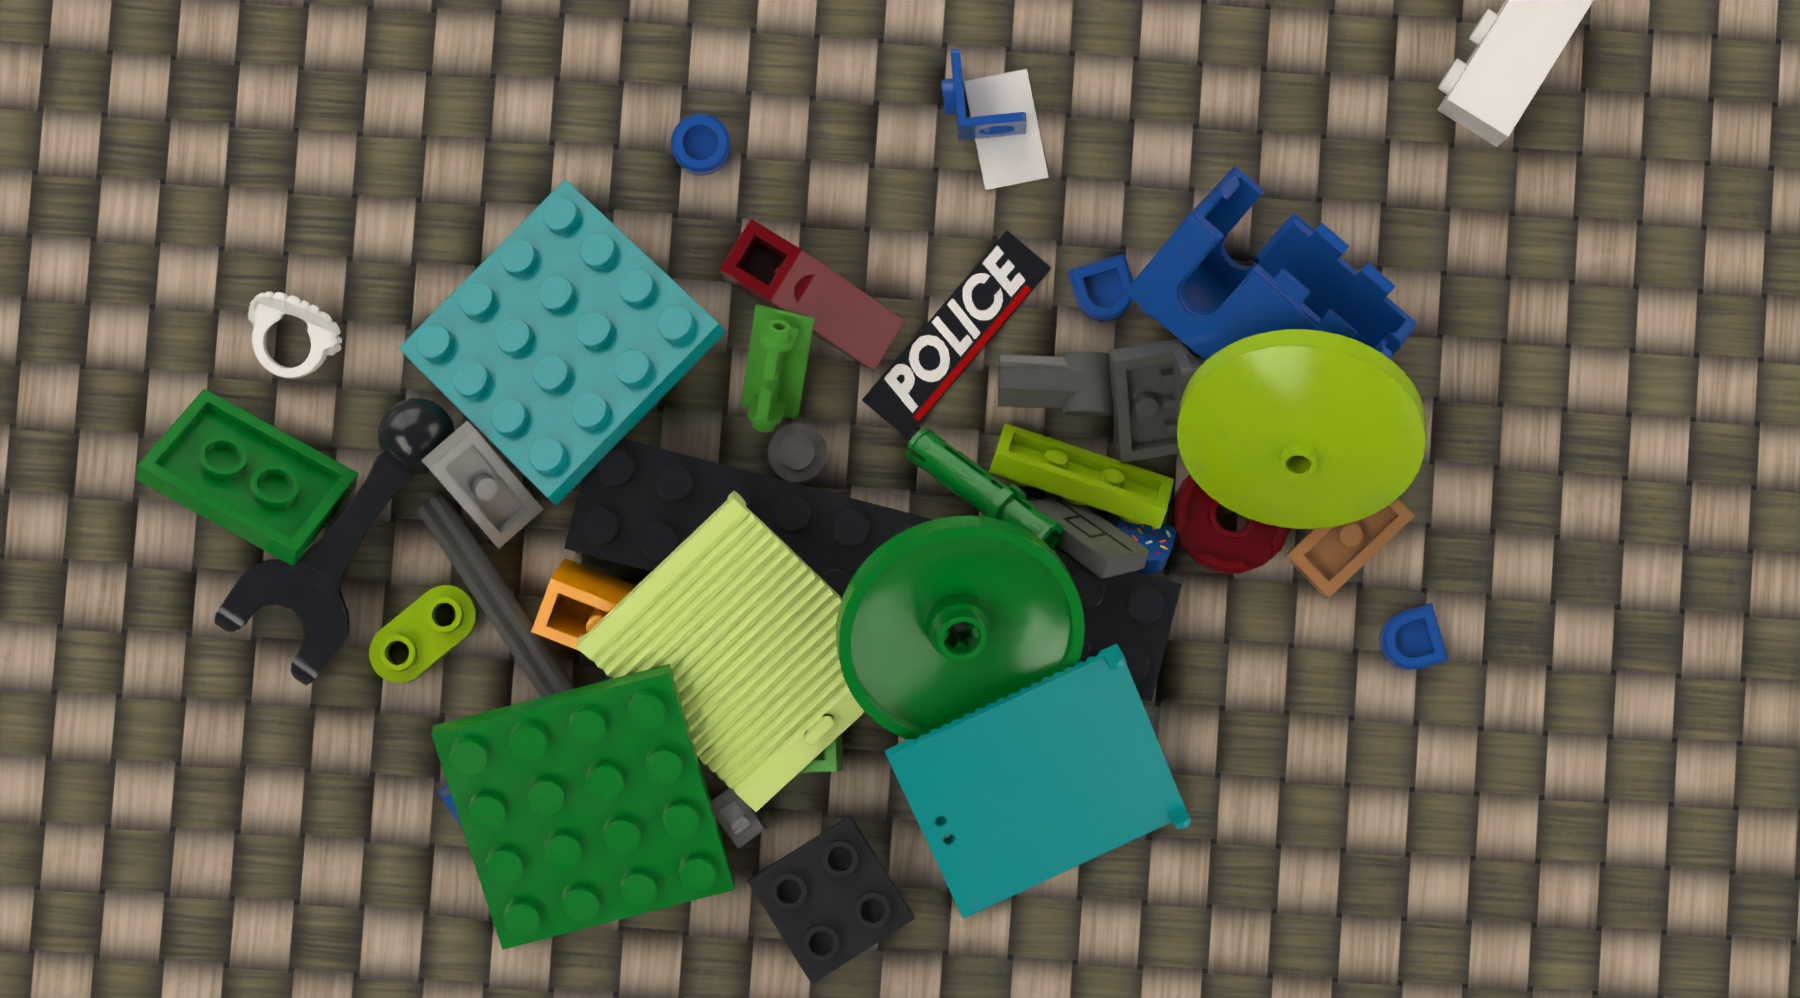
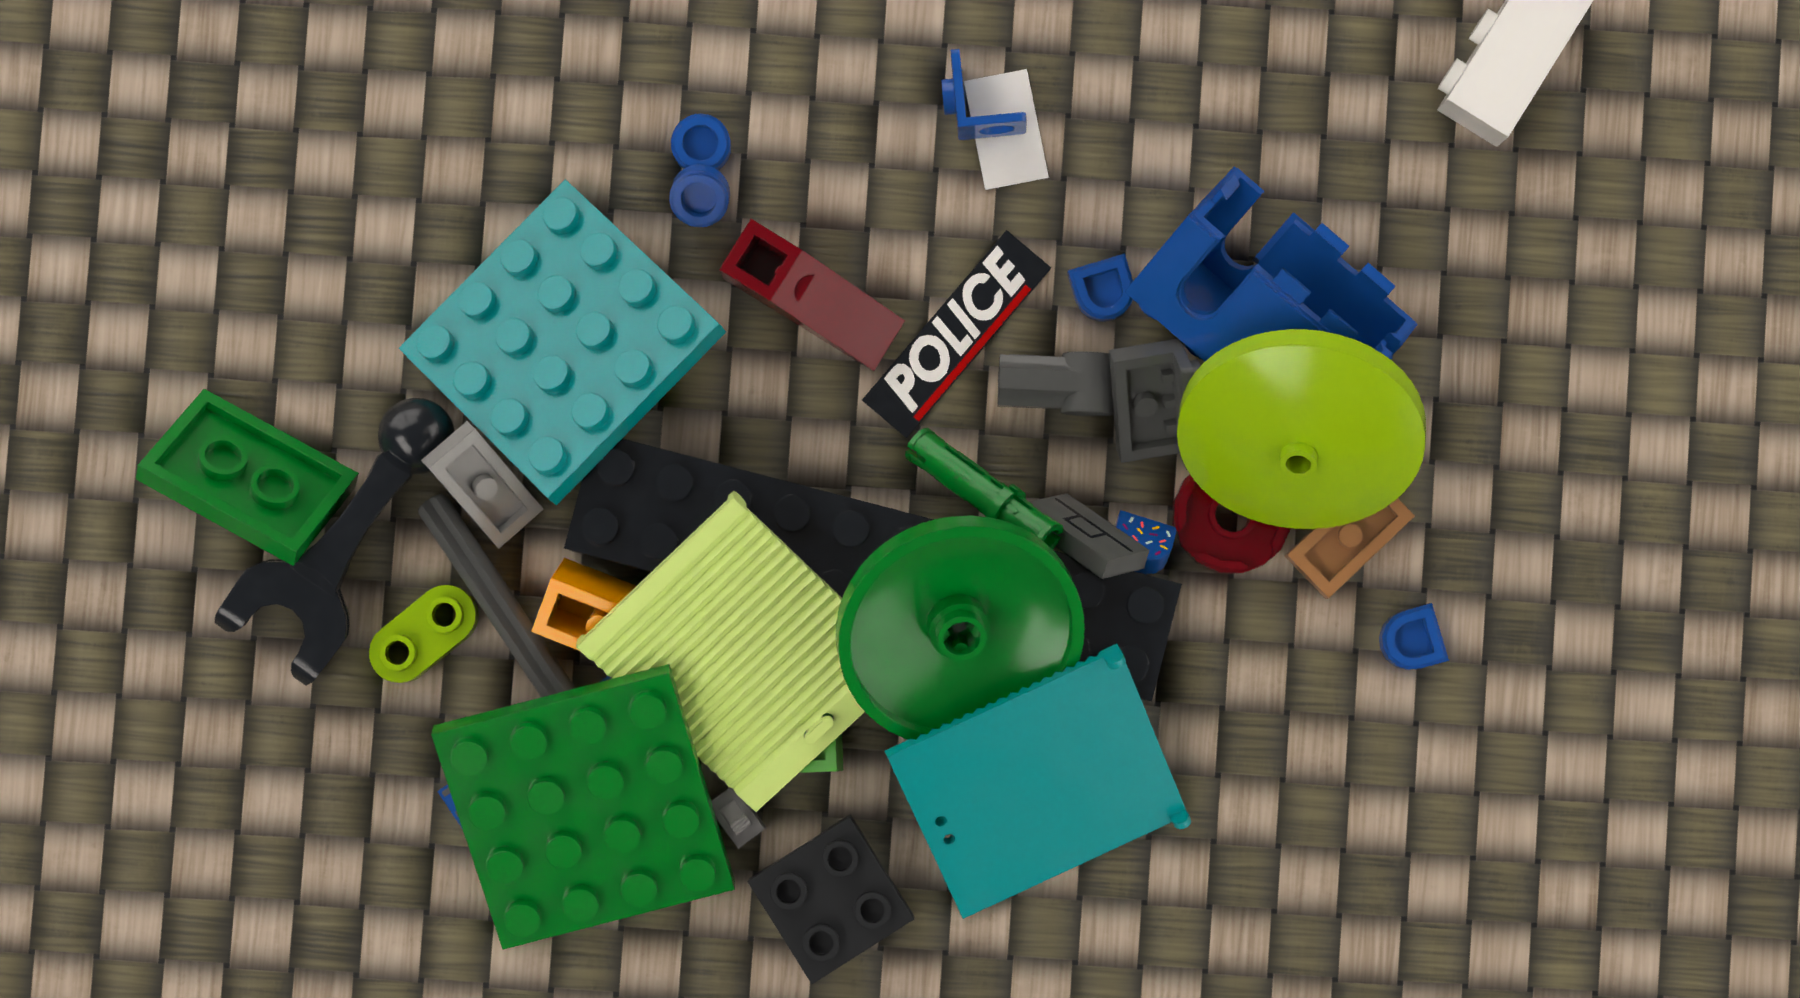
white piece [248,291,342,379] -> none
bright green hinge [740,304,815,432] -> none
flat silver plate [768,423,827,483] -> none
lime plate [989,423,1174,529] -> none
none -> blue tile [669,164,730,227]

